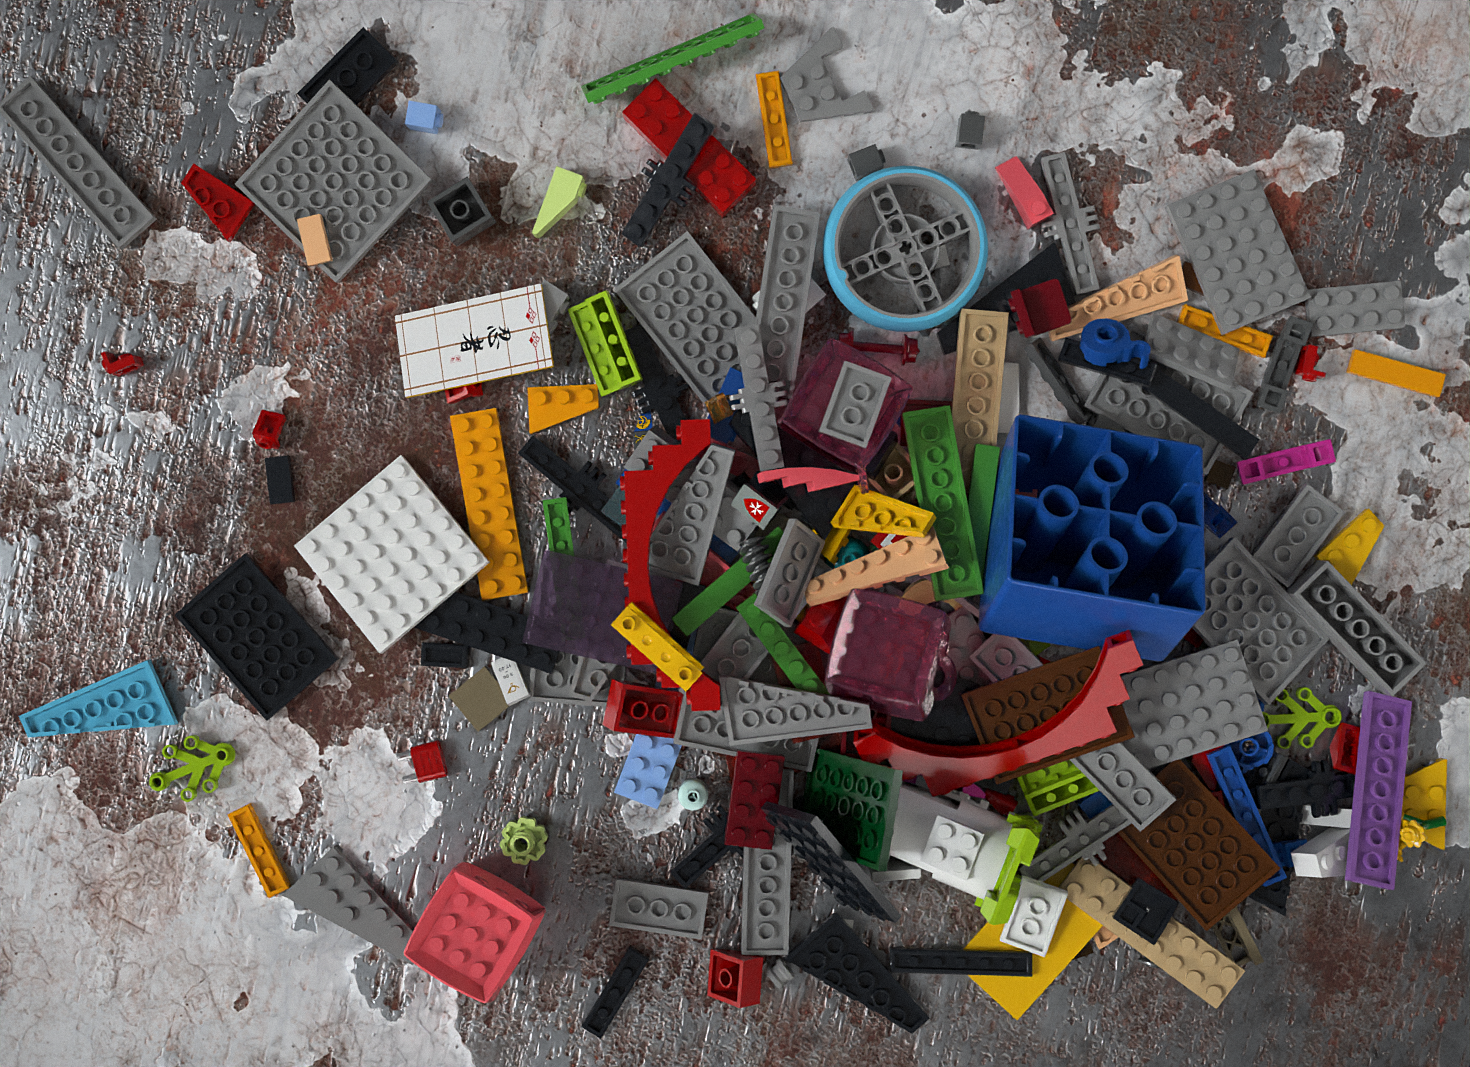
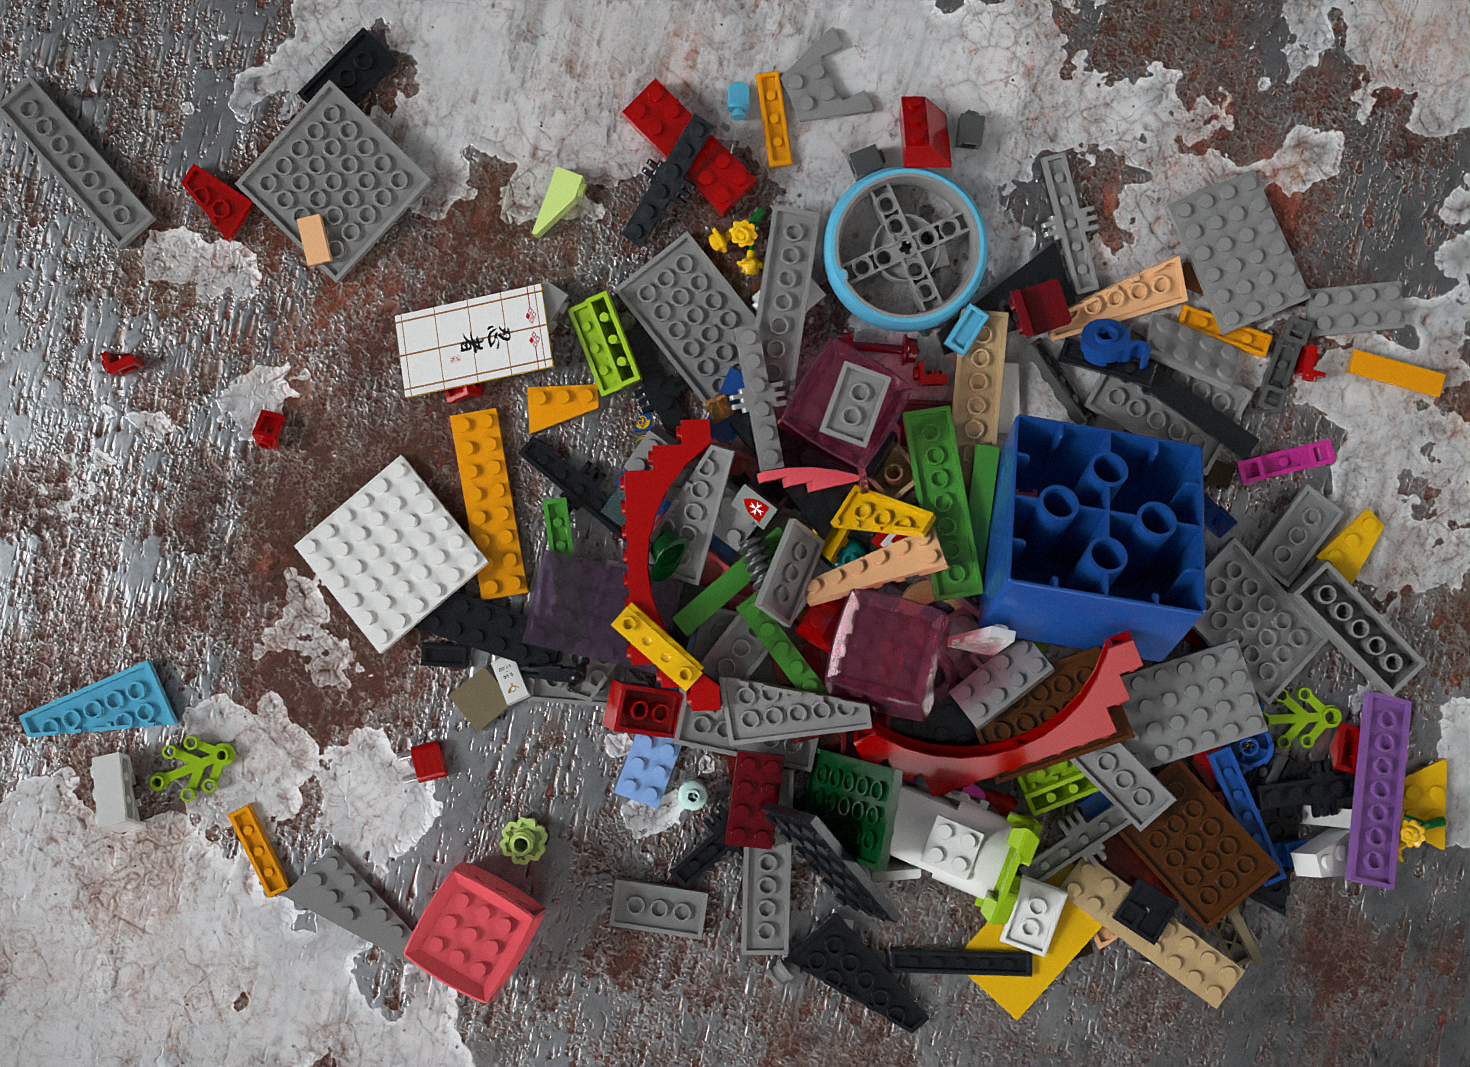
black plate [175,553,339,721] -> none
black tile [265,455,295,505] -> none
light blue brick [405,101,444,134] -> none
dark grey brick [427,177,497,247] -> none
bright green plate [581,13,765,104] -> none
black tile [581,945,650,1039] -> none
red slope [707,949,763,1008] -> none
coral slope [995,156,1054,230] -> none
none -> white wedge [90,752,147,833]
none -> black piece [518,656,590,692]
none -> dark green piece [650,529,690,582]
none -> yellow plant [709,207,766,275]
none -> medium azure arm [727,81,750,121]
none -> red slope [899,96,952,168]
none -> red bracket [913,361,948,387]
none -> medium azure tile [943,303,990,356]
none -> white wing [947,624,1016,657]
none -> light grey plate [949,638,1056,730]

